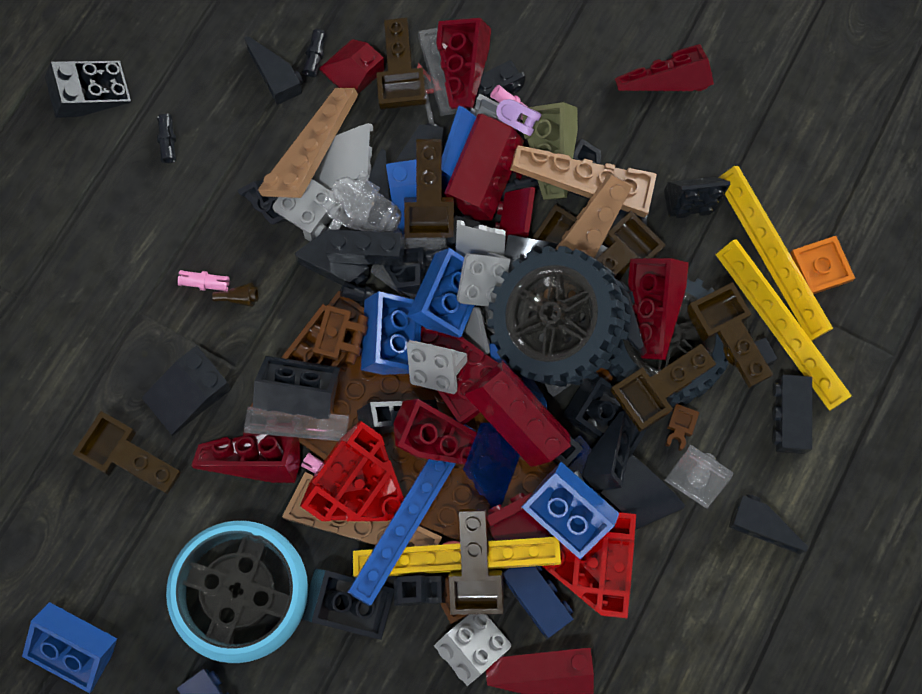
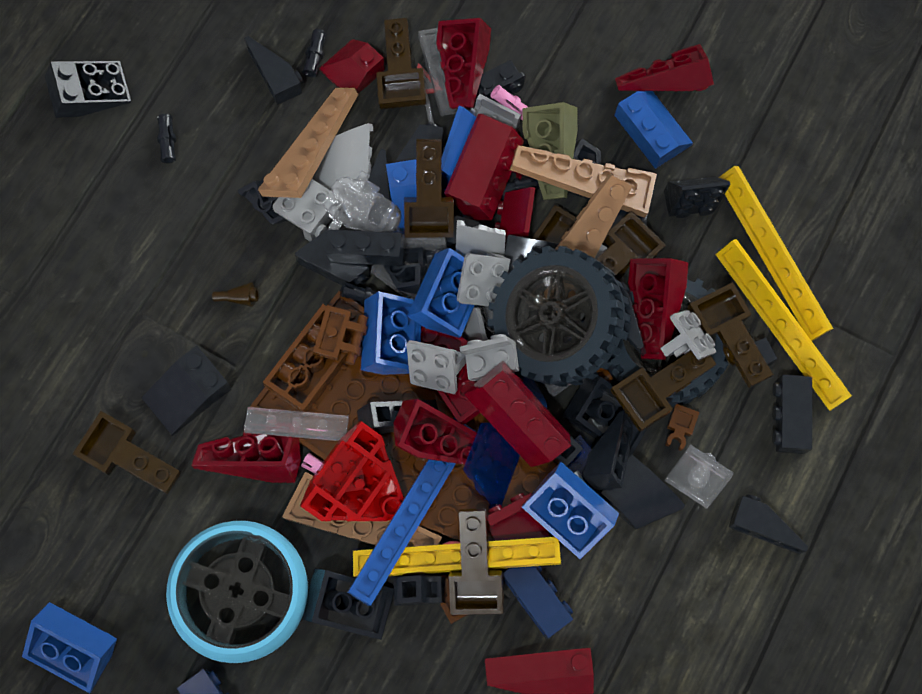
bright pink pin [178,270,229,291] -> none
black slope [253,356,340,419] -> none
light grey bracket [434,614,511,686] -> none
lavender plate [496,99,542,136] -> none
red wedge [542,512,636,619] -> none
orange plate [790,236,855,294] -> none
none -> light grey bracket [459,334,519,381]
none -> blue slope [614,91,693,169]
none -> light grey bracket [660,310,716,360]

